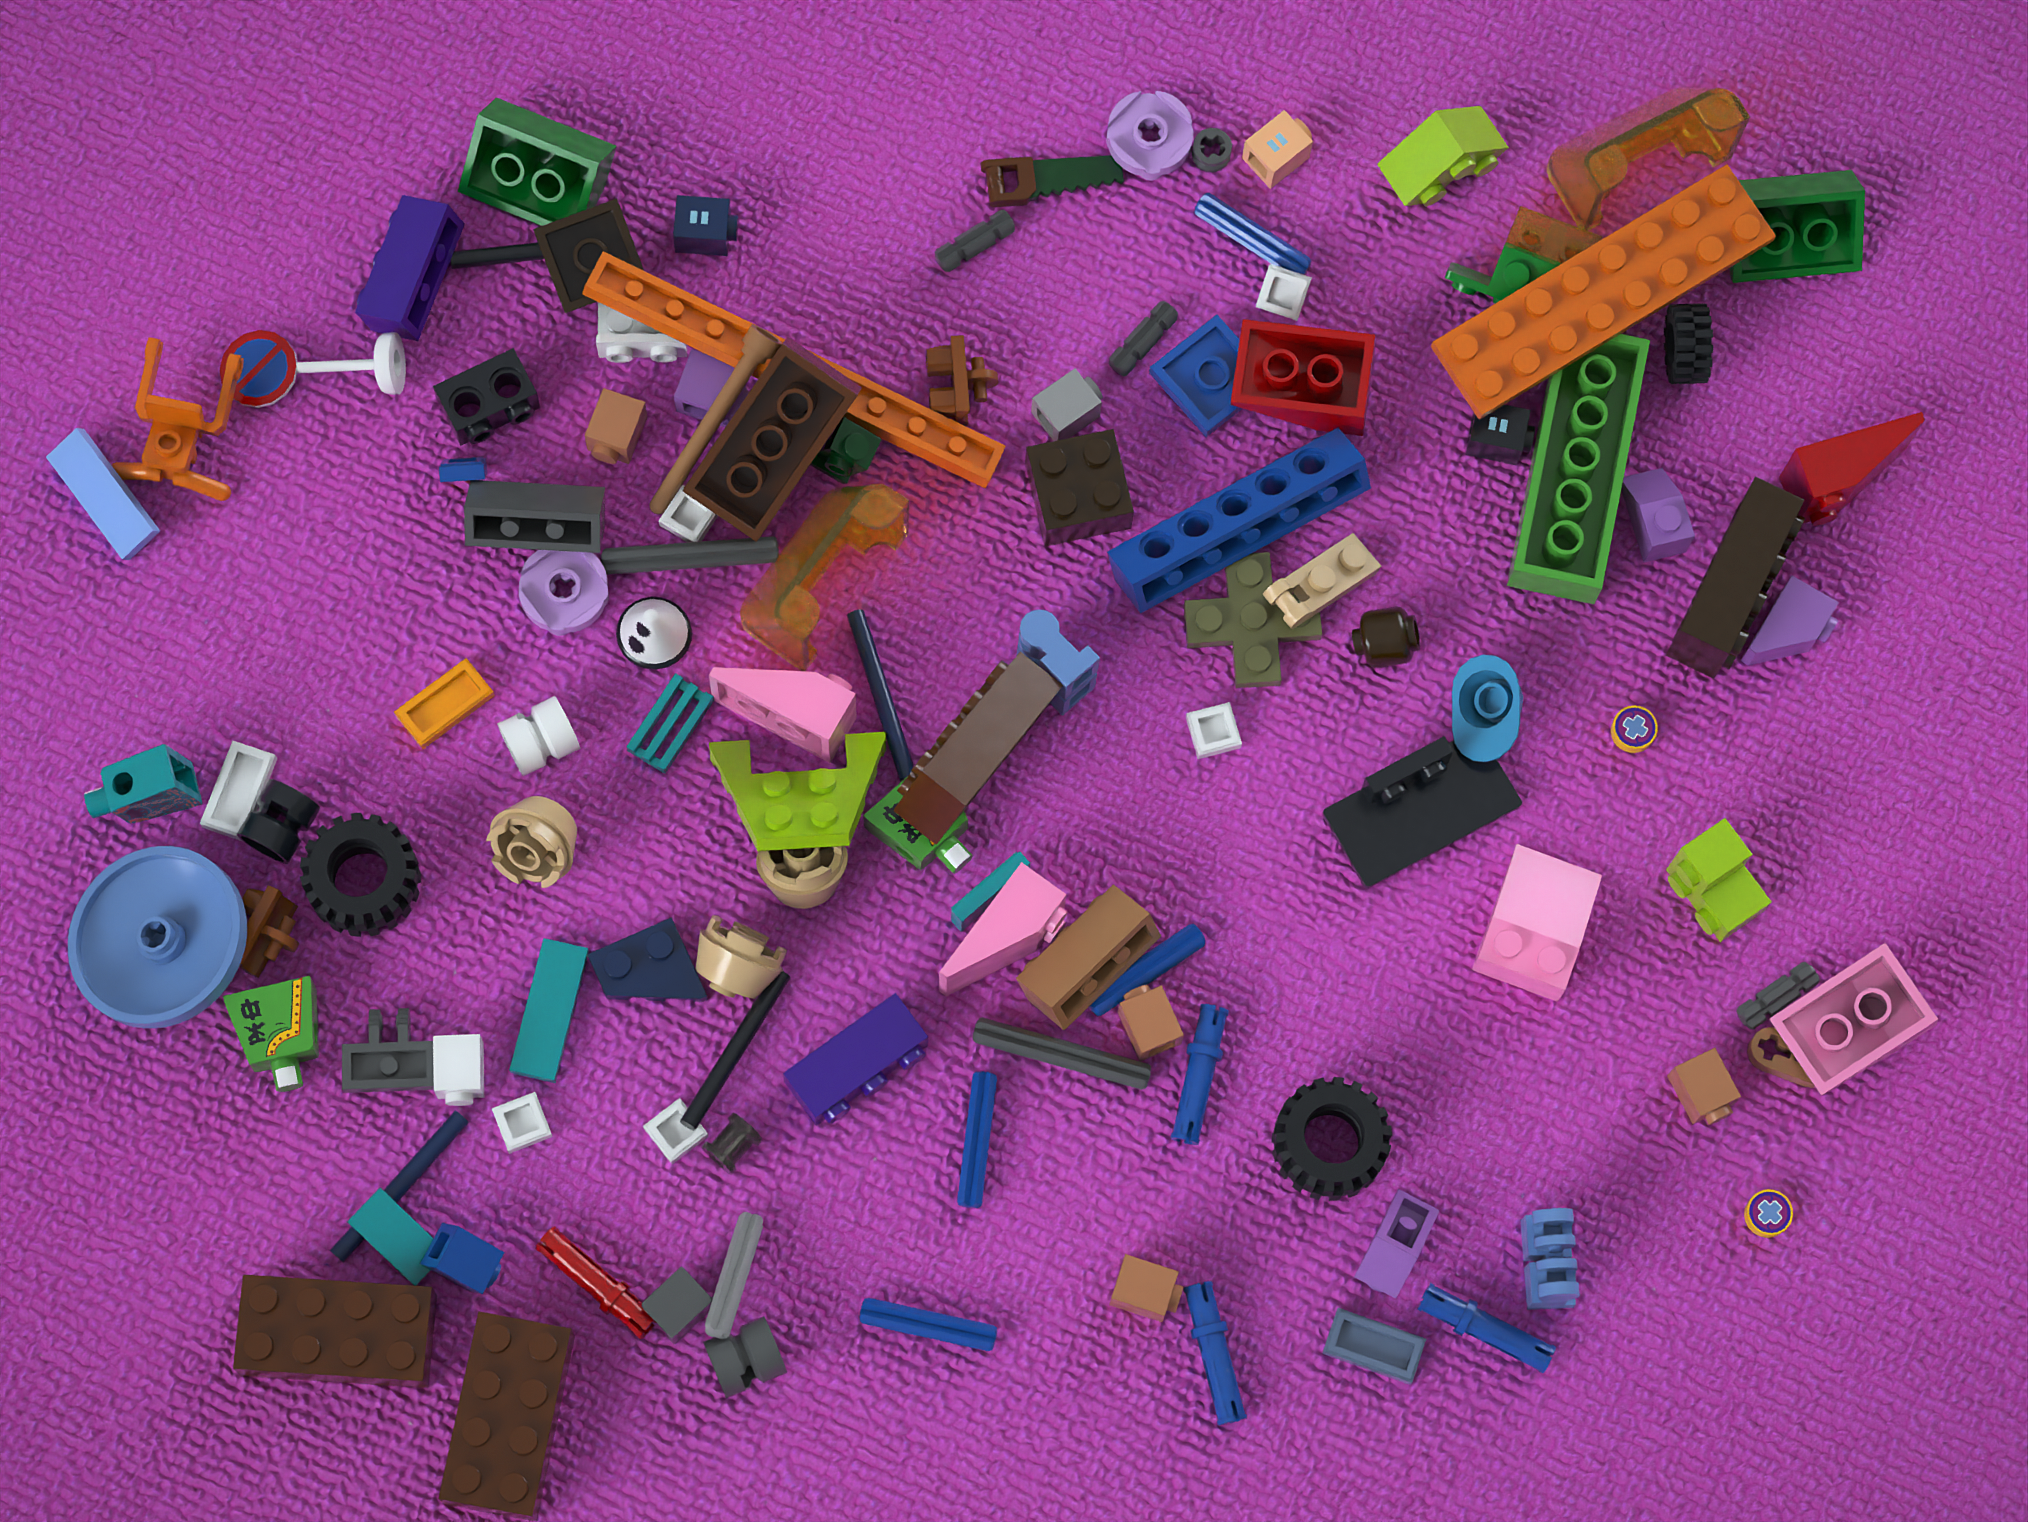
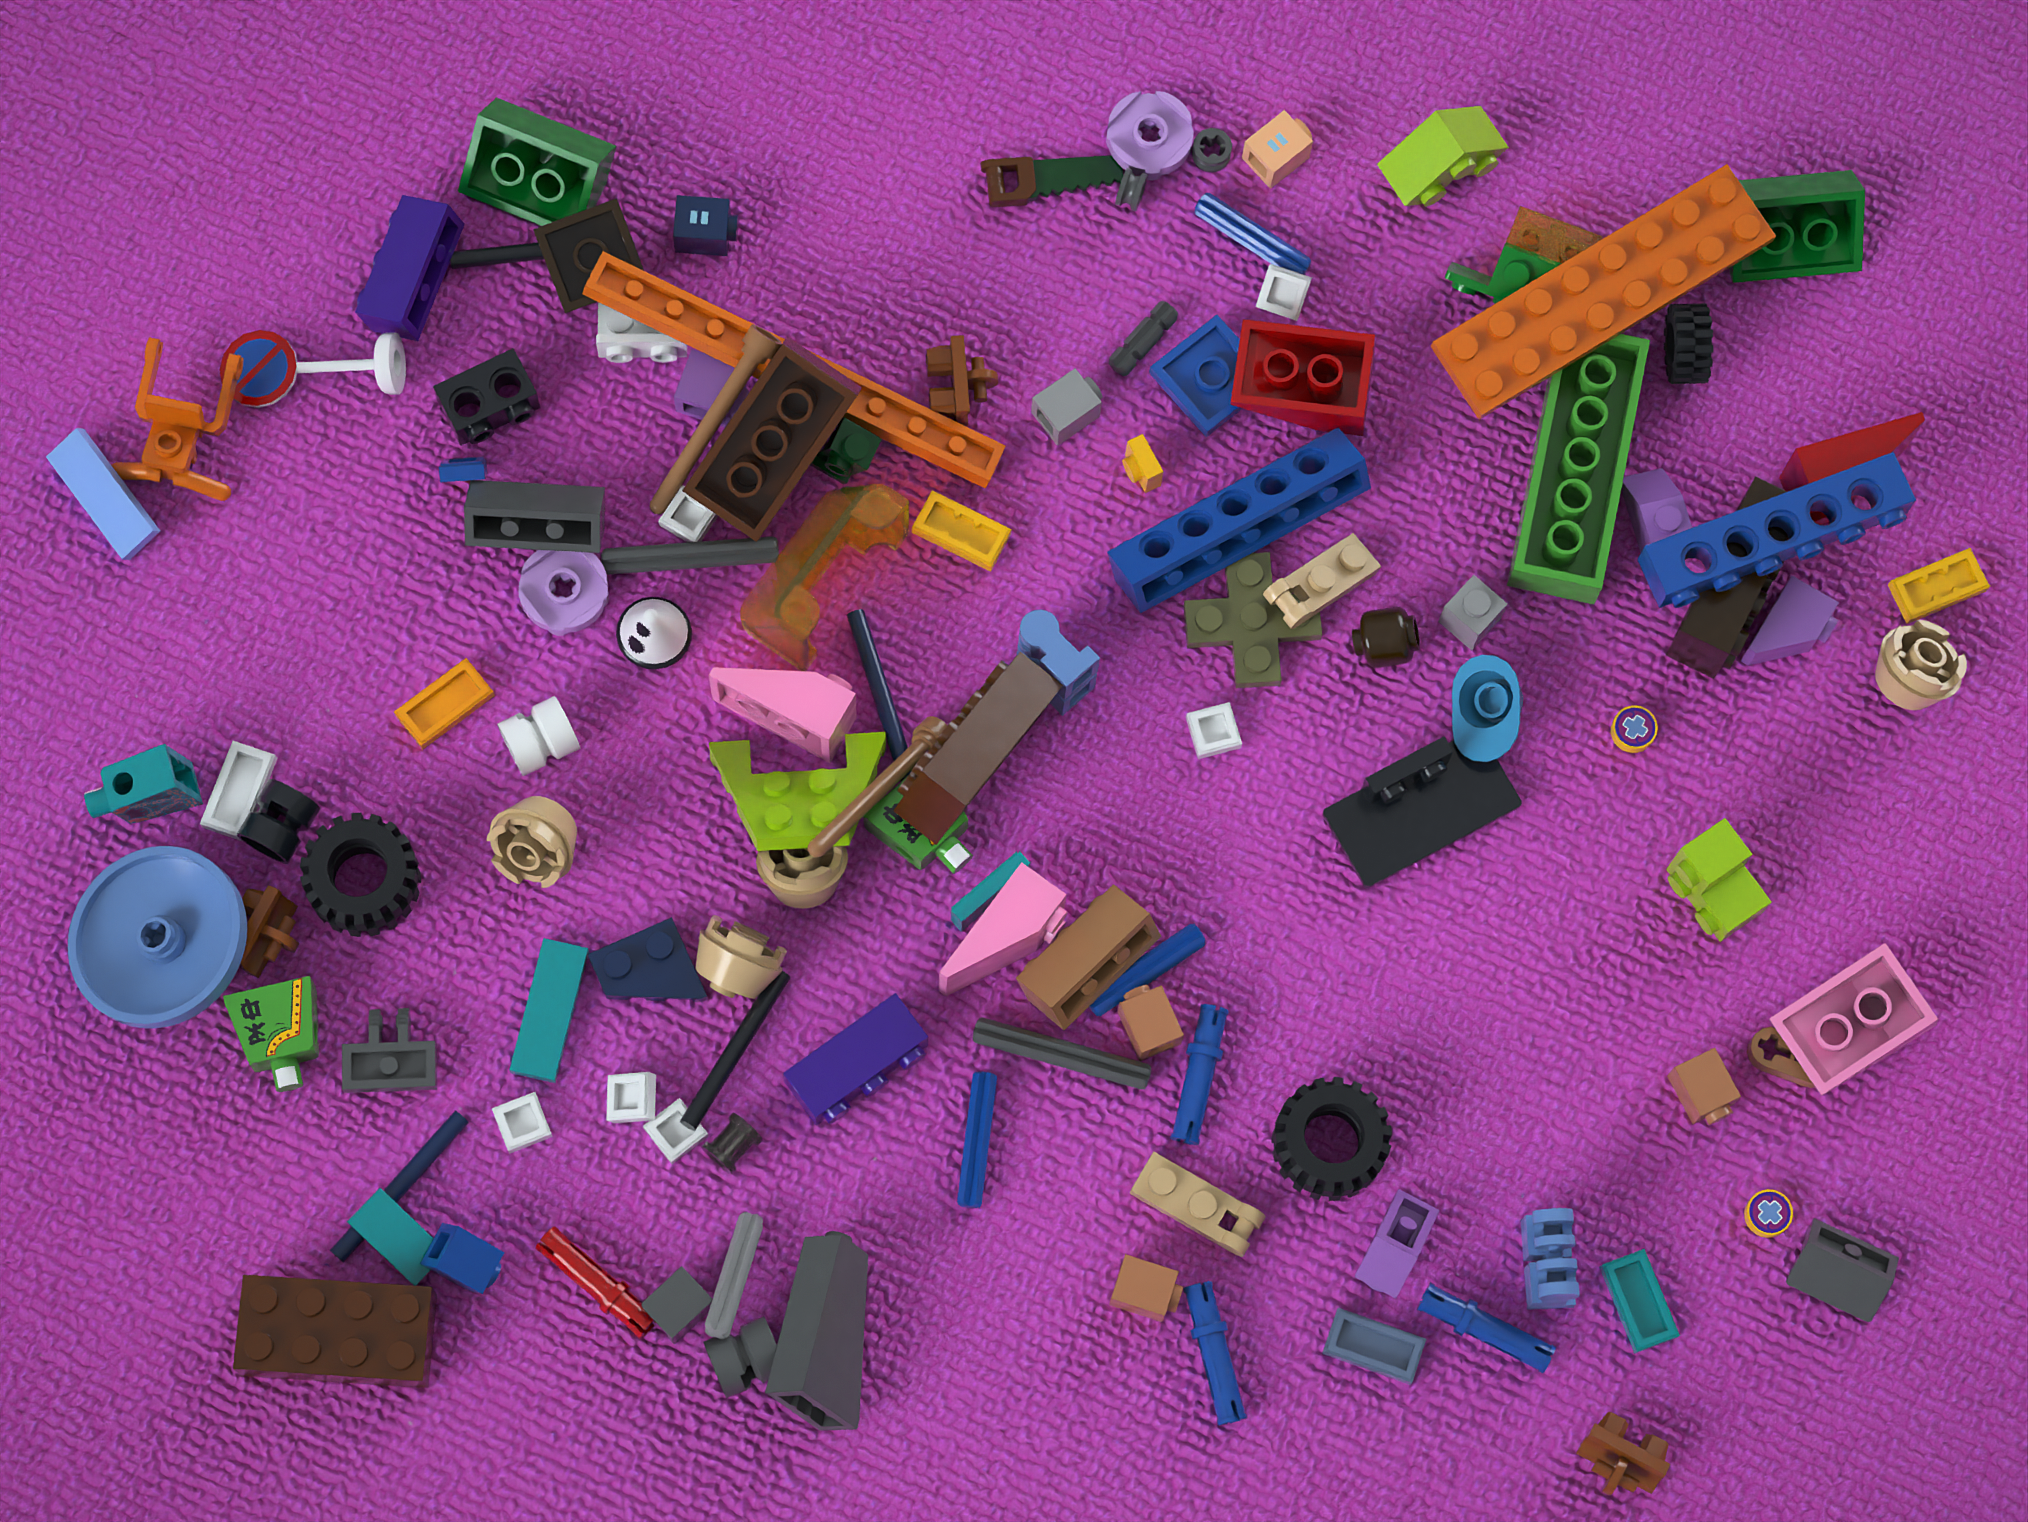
white brick [433,1034,485,1106] -> none
reddish brown brick [438,1311,575,1522] -> none
nougat brick [584,388,648,464] -> none
teal tile [626,673,714,774] -> none
blue axle [859,1298,997,1351] -> none
dark grey axle [935,210,1015,272] -> none
dark brown brick [1025,429,1134,547] -> none
black brick [1465,405,1535,466] -> none
bright pink slope [1471,844,1602,1001] -> none
windscreen [1547,87,1750,233] -> none
dark grey axle [1736,962,1820,1029] -> none
none -> white tile [606,1072,656,1123]
none -> dark grey slope [765,1231,868,1431]
none -> medium nougat piece [808,716,947,858]
none -> yellow plate [912,490,1012,572]
none -> dark grey bush [1115,168,1148,211]
none -> yellow plate [1122,434,1163,493]
none -> tan plate [1130,1151,1266,1257]
none -> light grey brick [1438,575,1508,651]
none -> dark orange hips [1576,1412,1670,1496]
none -> teal tile [1599,1249,1680,1354]
none -> blue brick [1637,452,1916,608]
none -> dark grey panel [1786,1218,1899,1322]
none -> tan cone [1875,620,1967,710]
none -> yellow plate [1888,548,1990,624]

